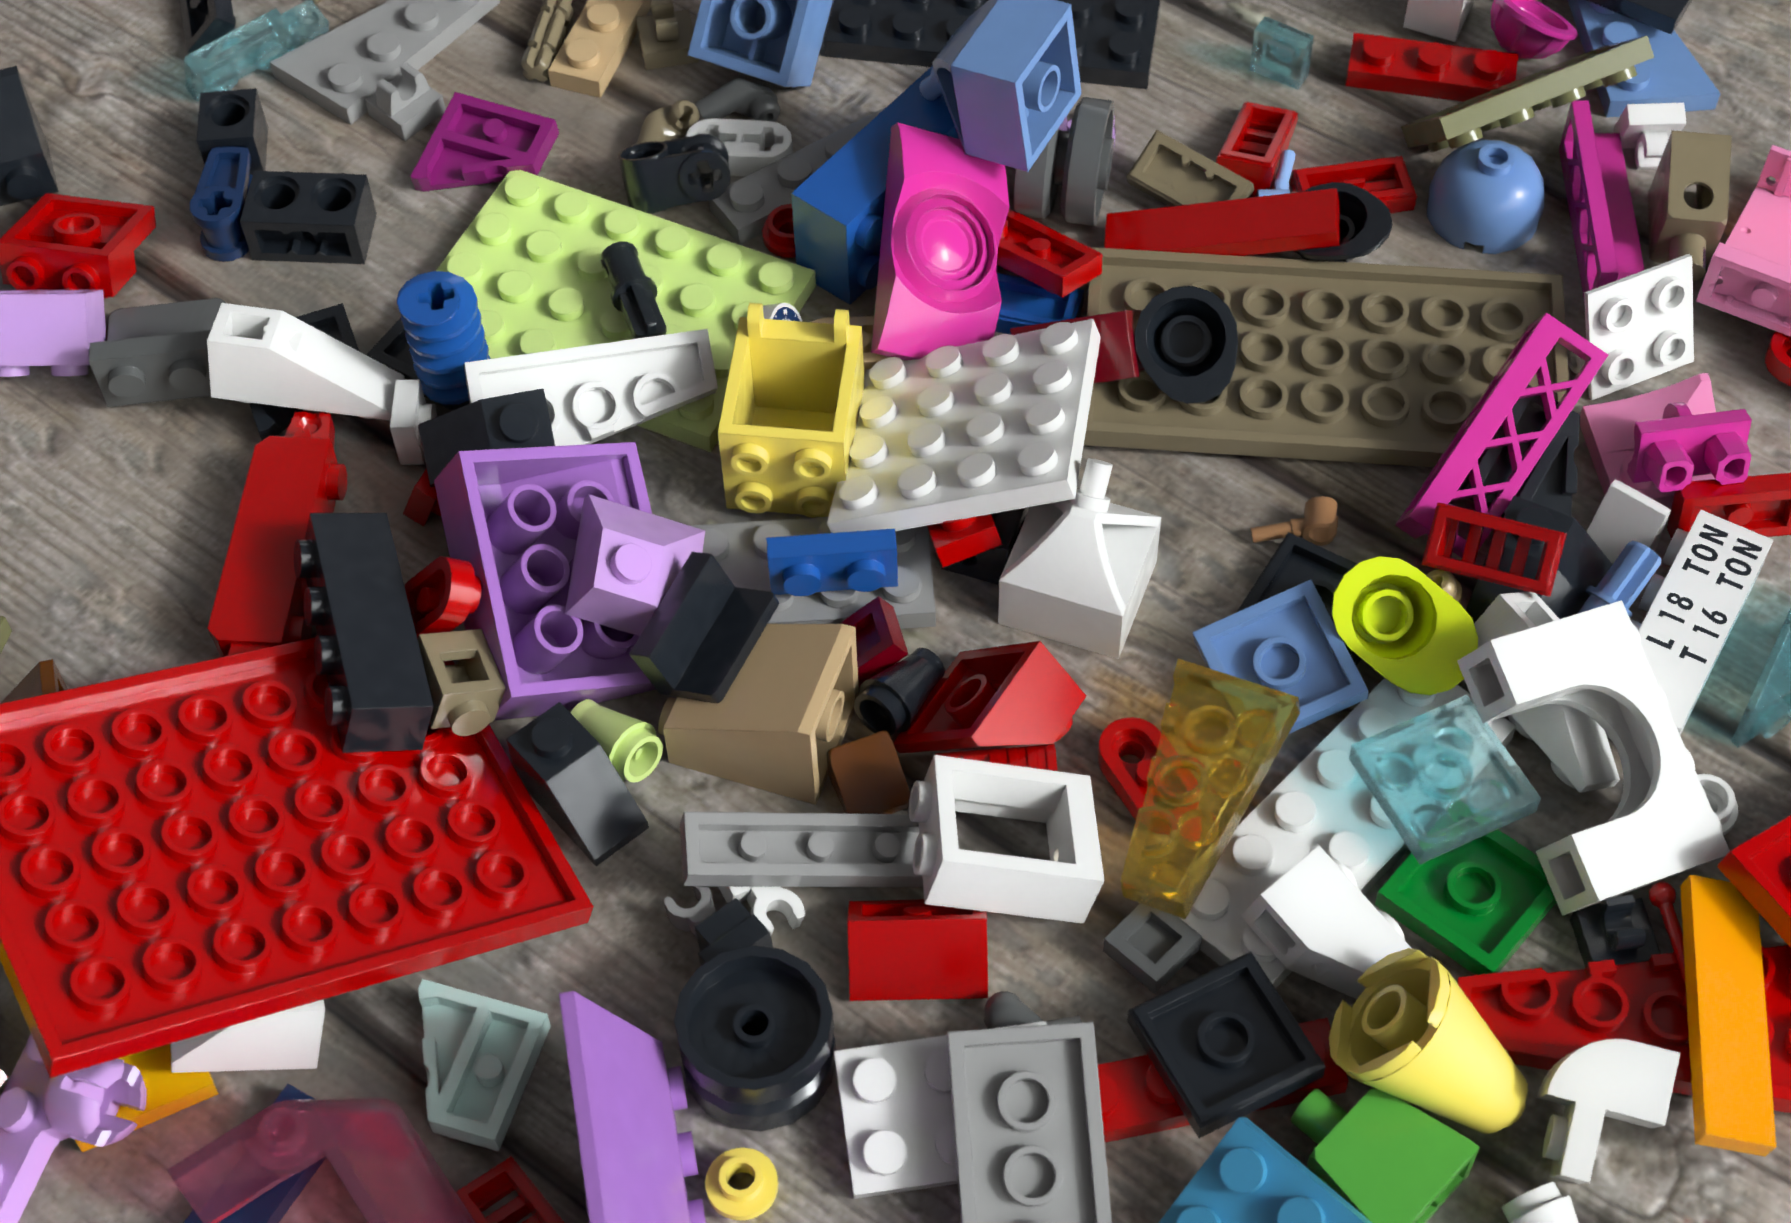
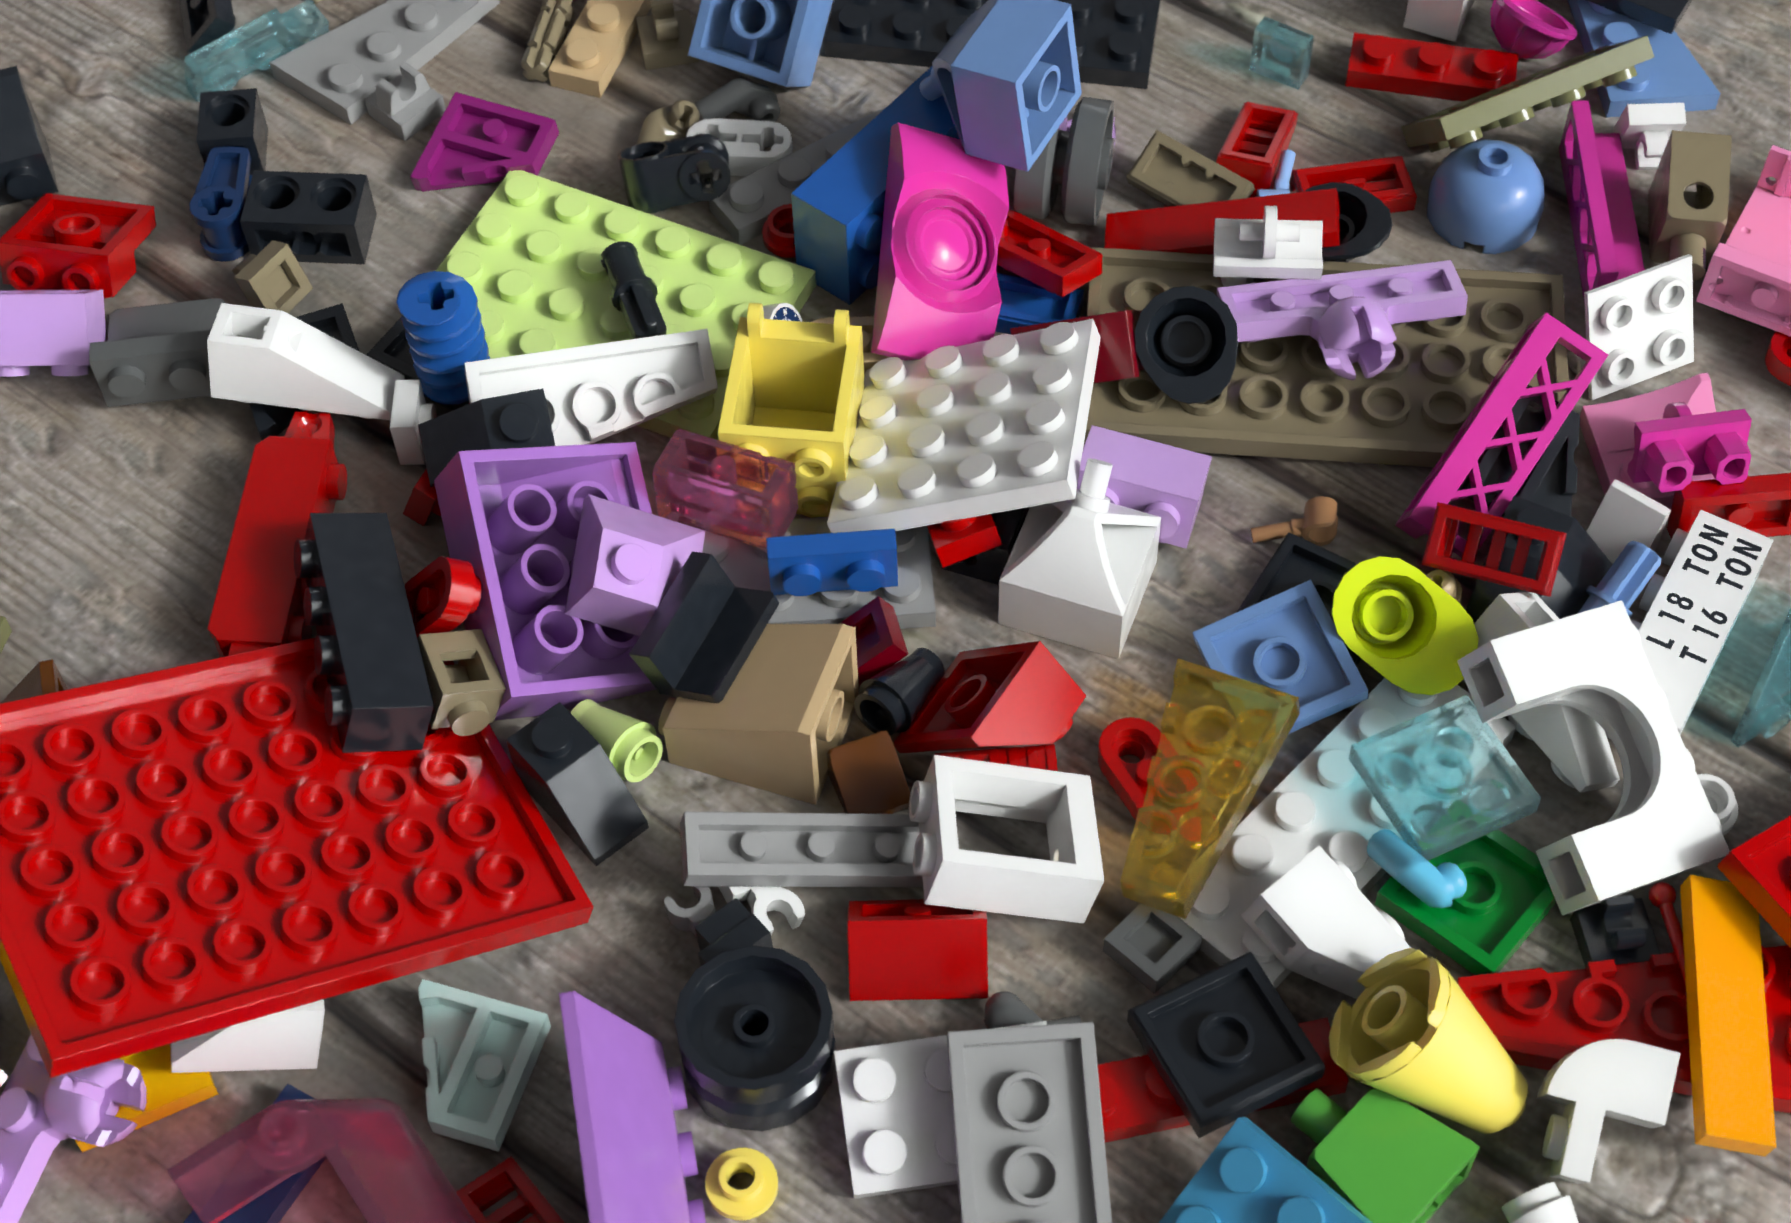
none -> dark tan tile [232,240,313,313]
none -> clear pink brick [652,429,798,550]
none -> lavender brick [1077,425,1212,549]
none -> white hips [1213,206,1323,287]
none -> lavender plate [1217,260,1468,380]
none -> medium azure arm [1367,829,1467,908]

